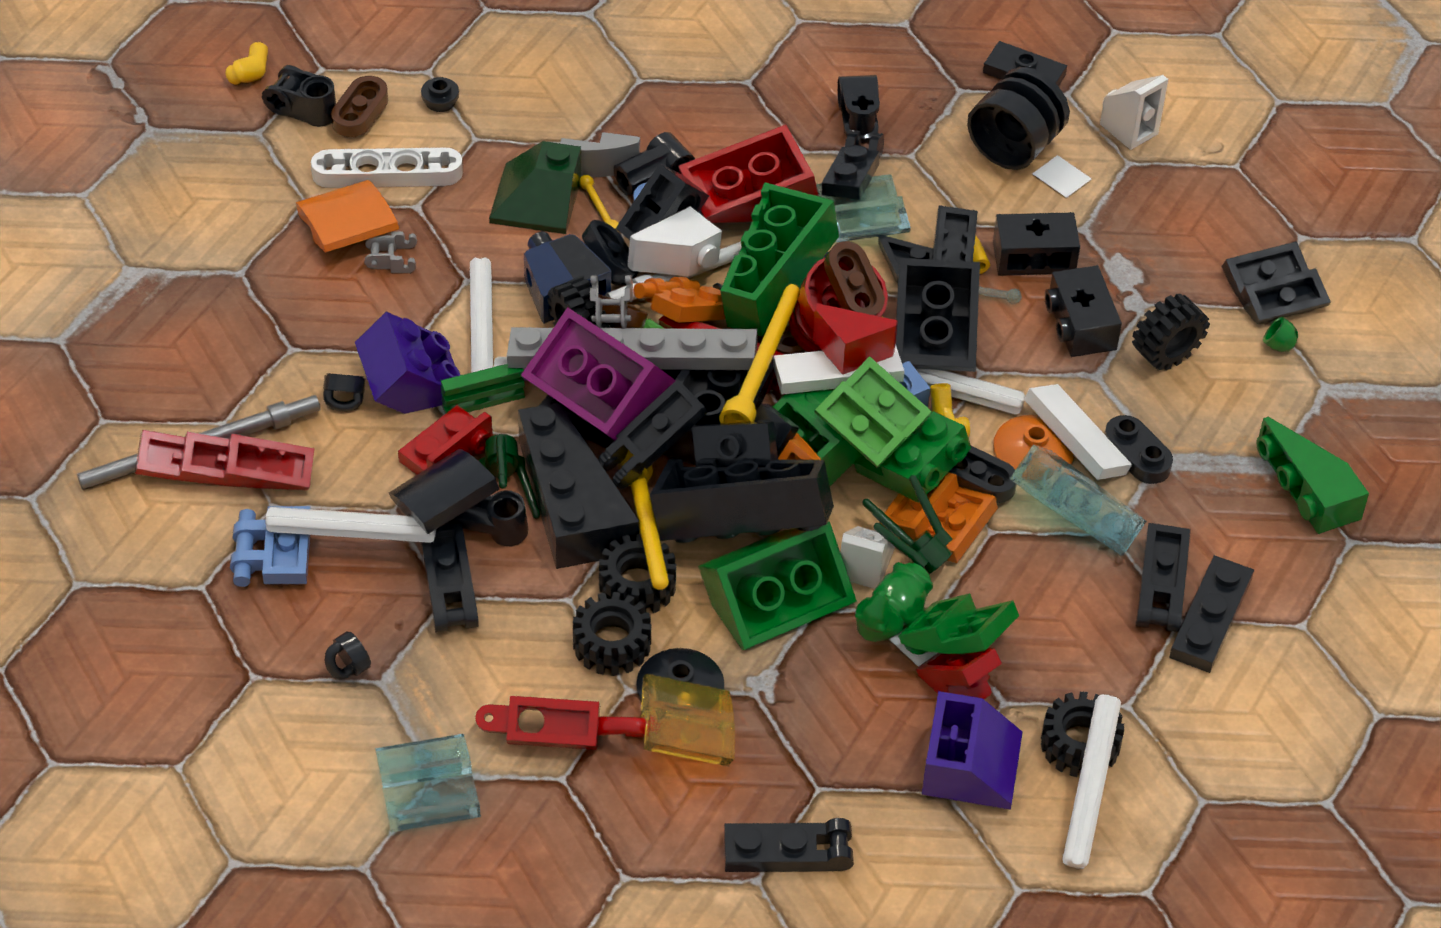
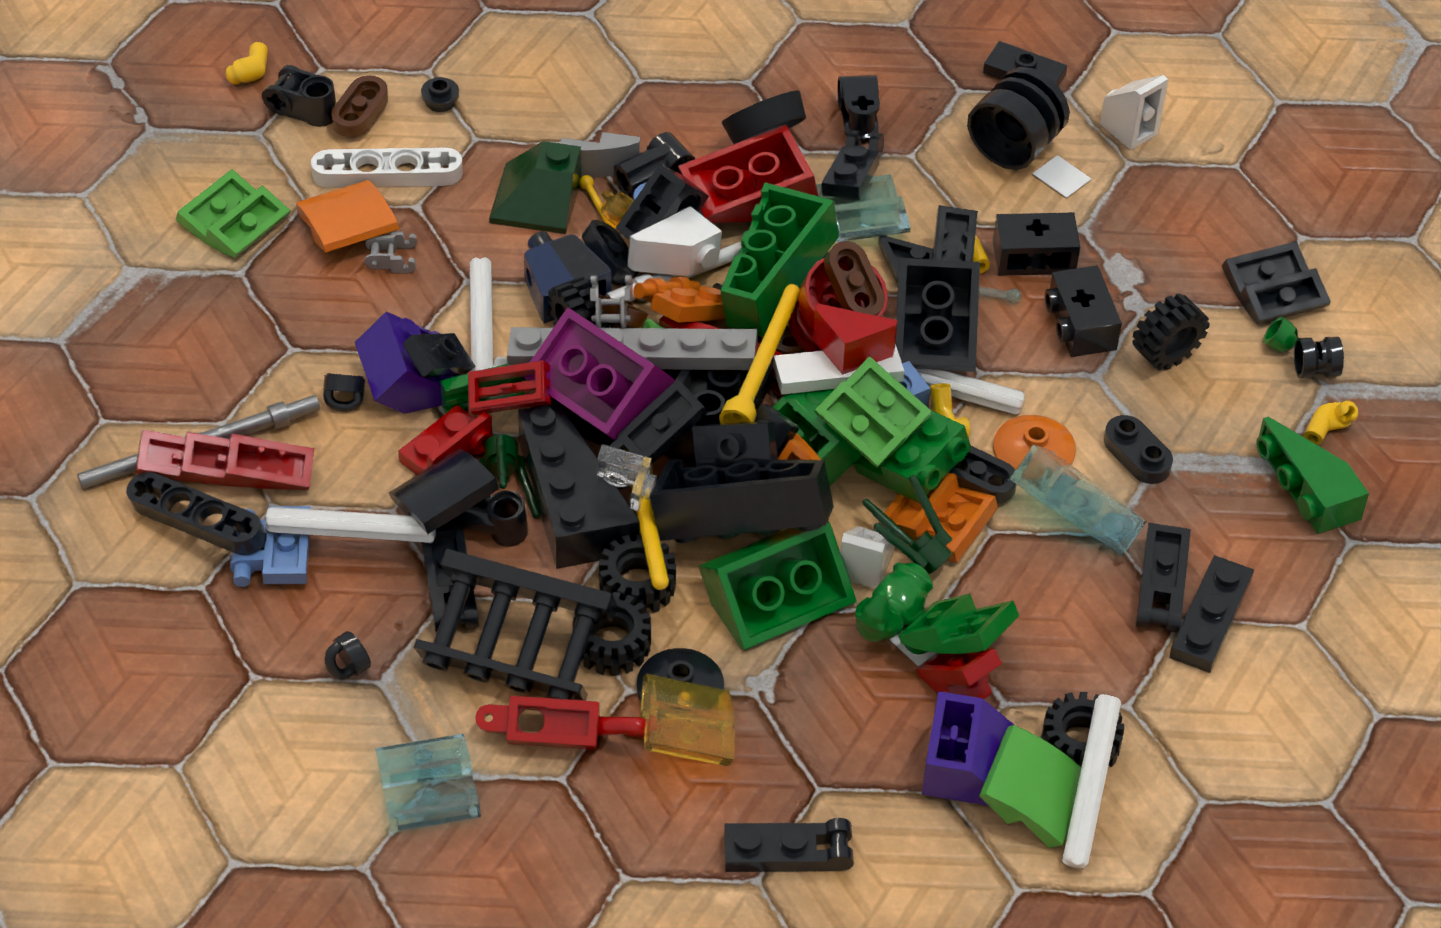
white tile [1024,384,1132,480] -> none
none -> black beam [126,472,267,555]
none -> bright green slope [176,169,291,258]
none -> black plate [403,333,476,377]
none -> black fence [414,549,618,701]
none -> red tile [468,360,551,415]
none -> clear bracket [597,444,657,511]
none -> clear yellow plate [600,190,634,226]
none -> black tyre [721,90,806,144]
none -> bright green slope [979,725,1082,848]
none -> black wheel [1294,336,1344,378]
none -> yellow arm [1303,400,1359,446]

